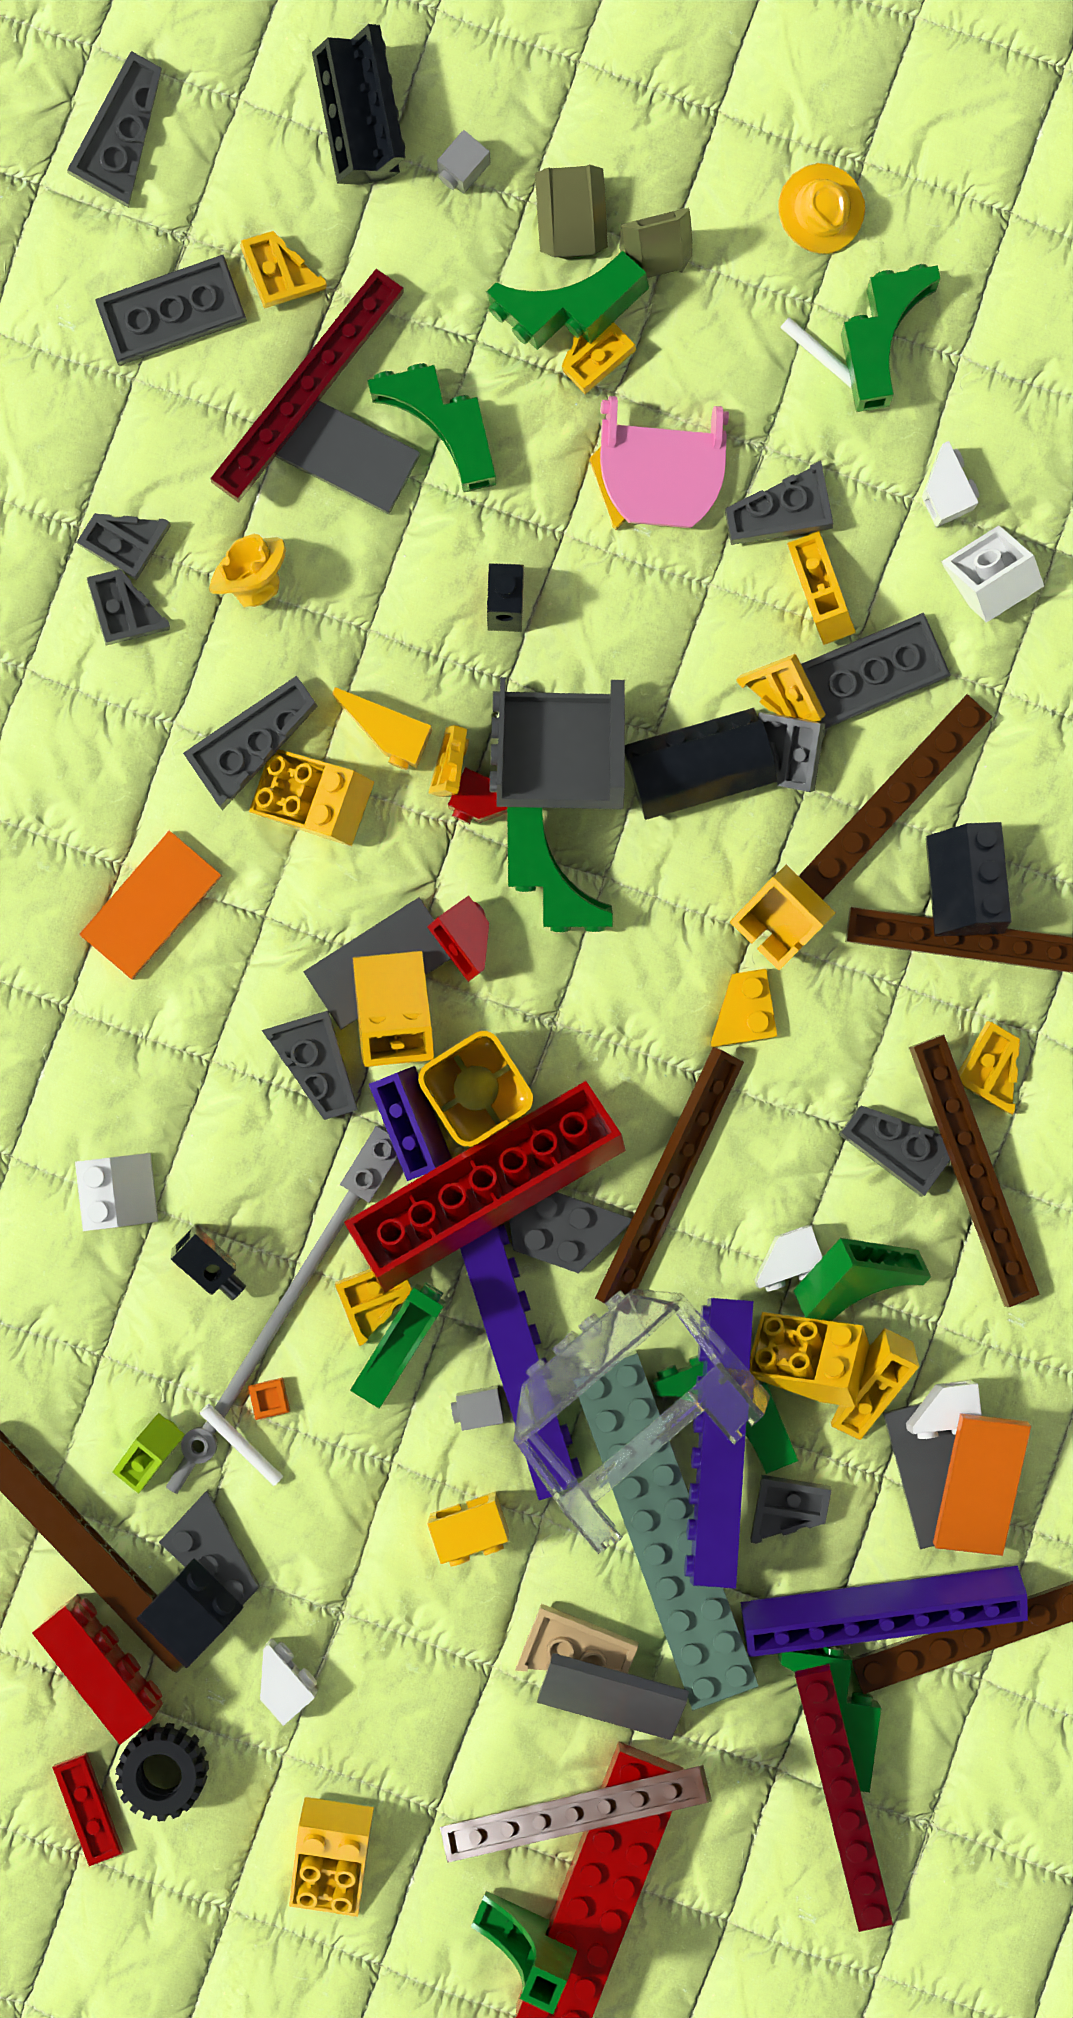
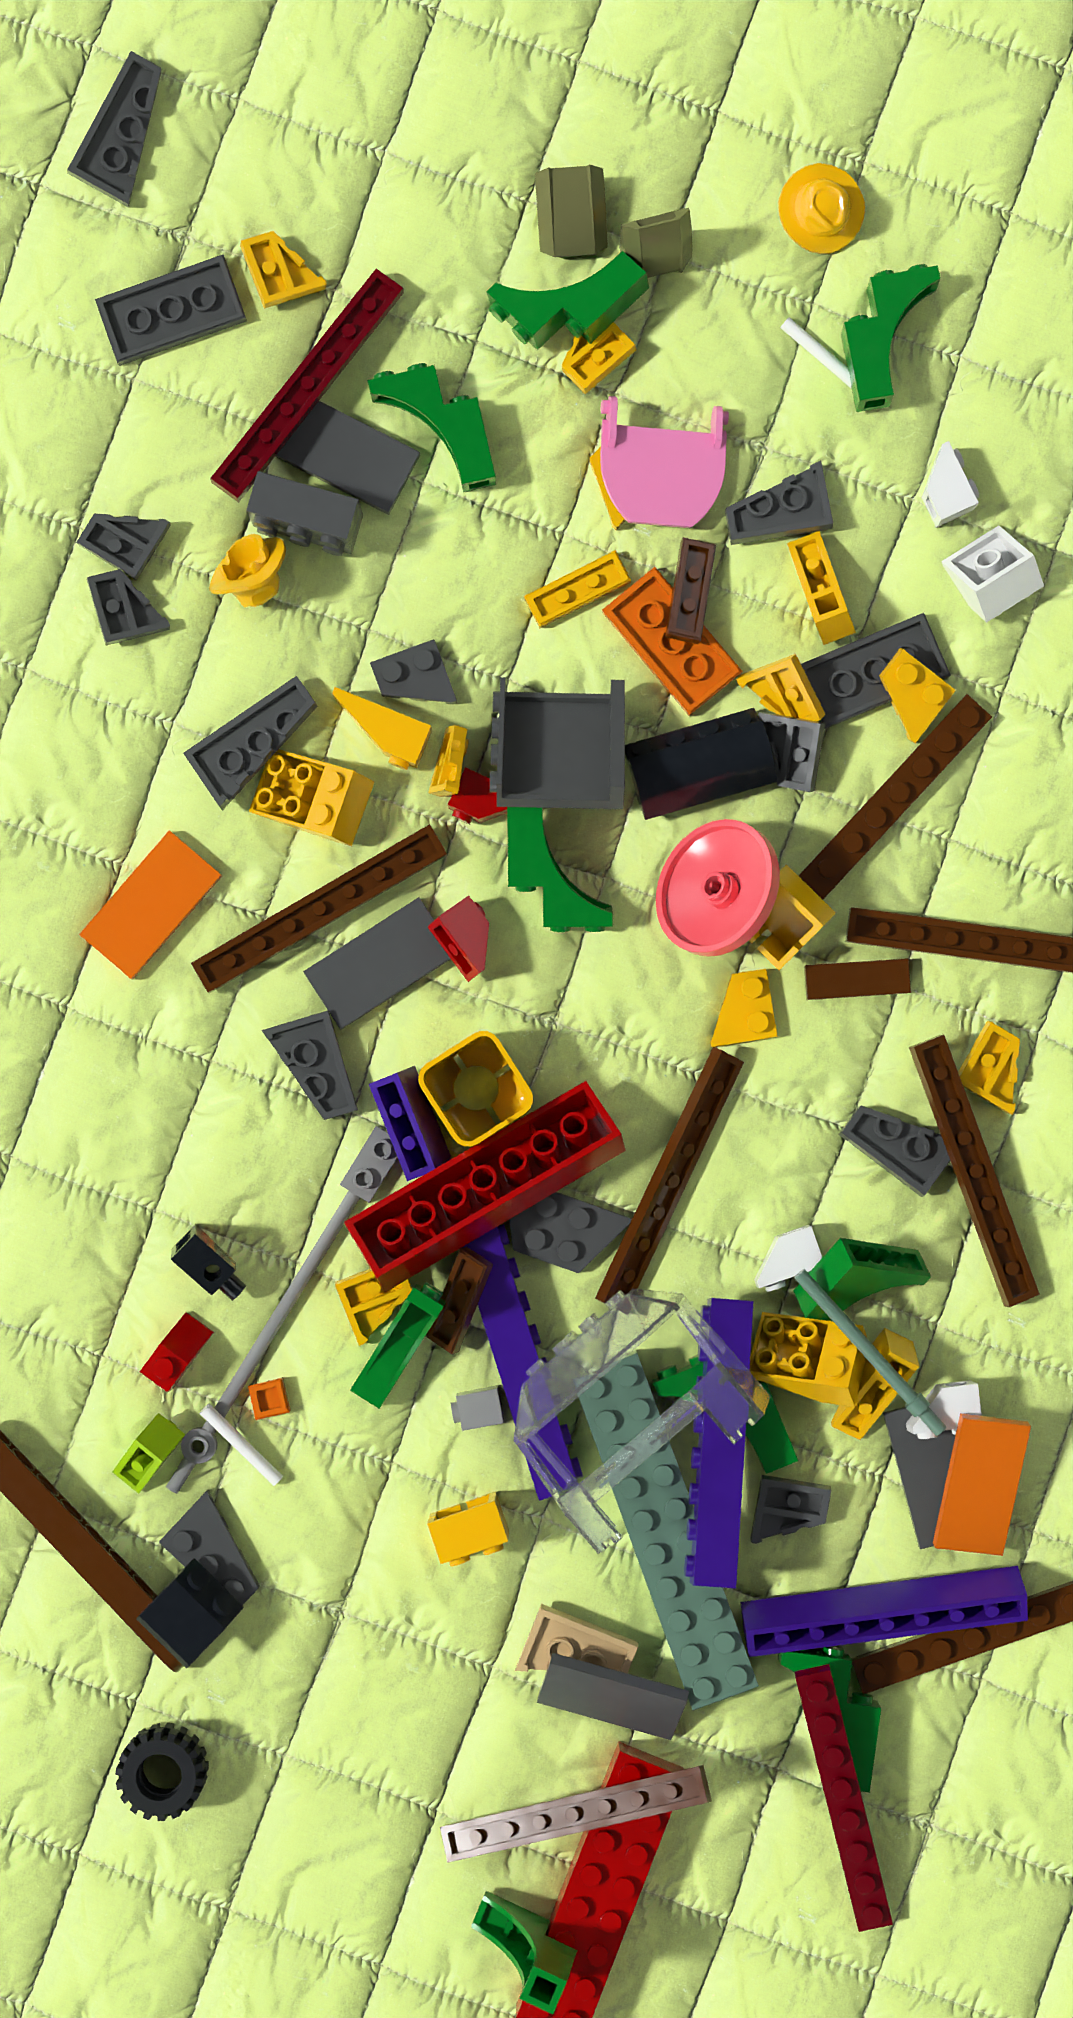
red brick [32,1594,163,1745] -> none
red tile [52,1752,124,1866] -> none
white slope [75,1153,158,1231] -> none
white slope [260,1638,318,1726] -> none
yellow slope [289,1797,374,1917] -> none
black brick [312,24,406,185] -> none
yellow slope [353,951,434,1067] -> none
light grey brick [437,130,490,194] -> none
black torso [487,563,524,632] -> none
black slope [925,822,1012,937] -> none
none -> red slope [140,1312,214,1392]
none -> reddish brown plate [191,824,447,994]
none -> dark grey brick [246,471,363,556]
none -> dark grey wing [370,639,457,705]
none -> reddish brown tile [426,1246,493,1355]
none -> yellow tile [524,550,631,629]
none -> orange tile [602,567,742,716]
none -> coral dish [656,819,780,957]
none -> reddish brown tile [665,537,716,644]
none -> sand green bar [794,1269,946,1436]
none -> reddish brown tile [804,958,911,1000]
none -> yellow wing [879,648,956,744]

